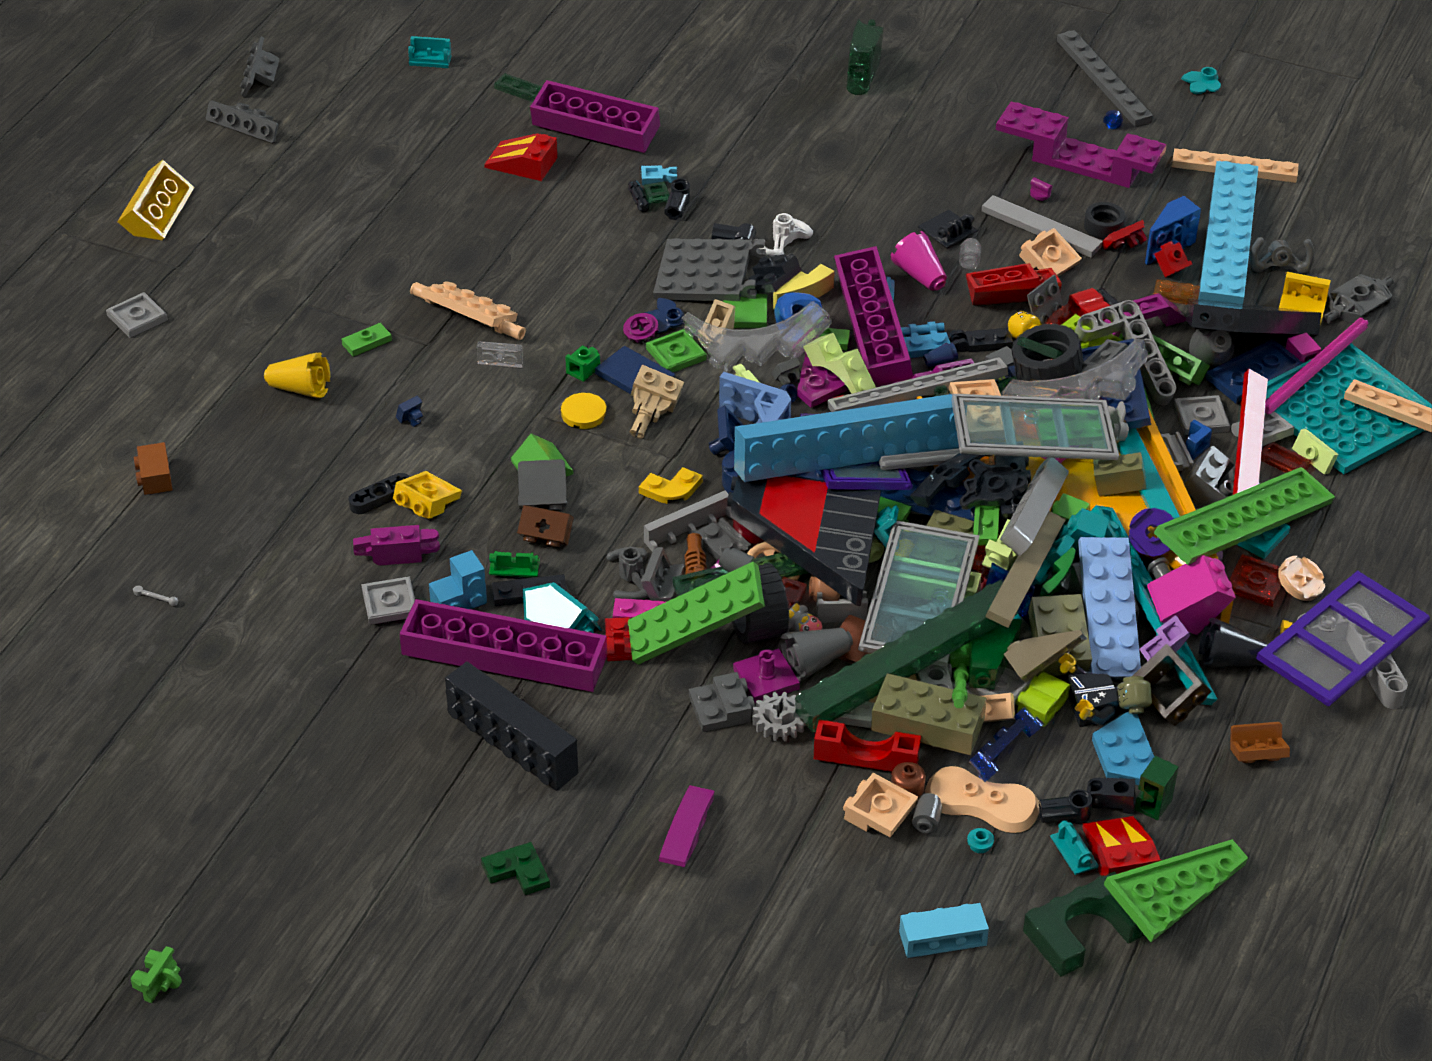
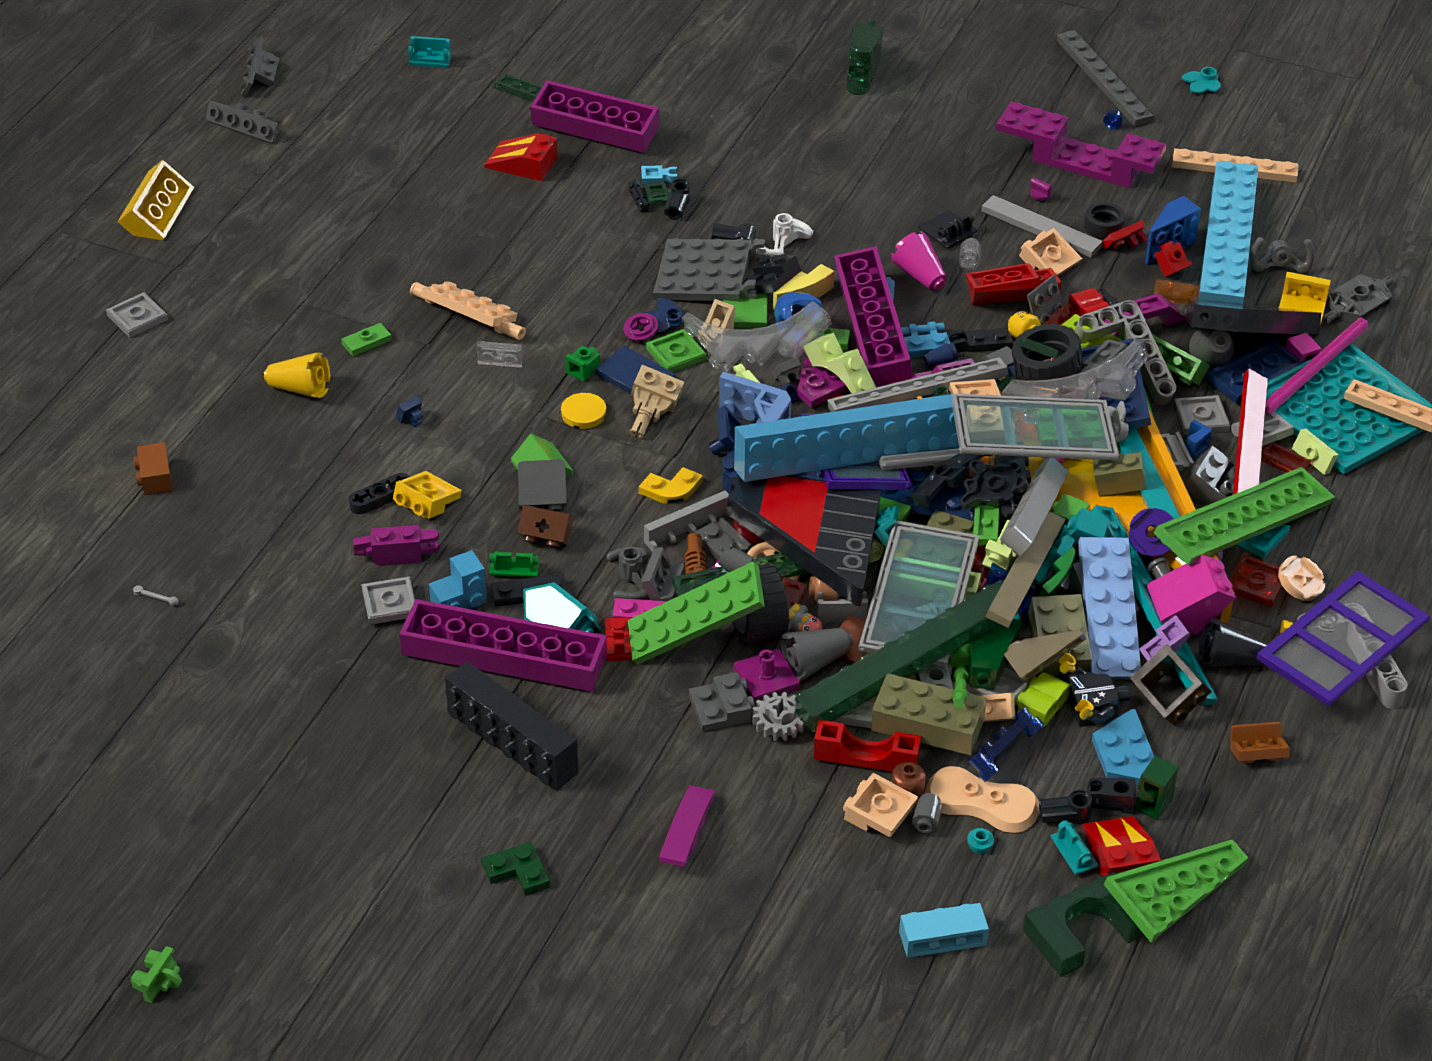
olive head [1118,676,1152,714] -> none

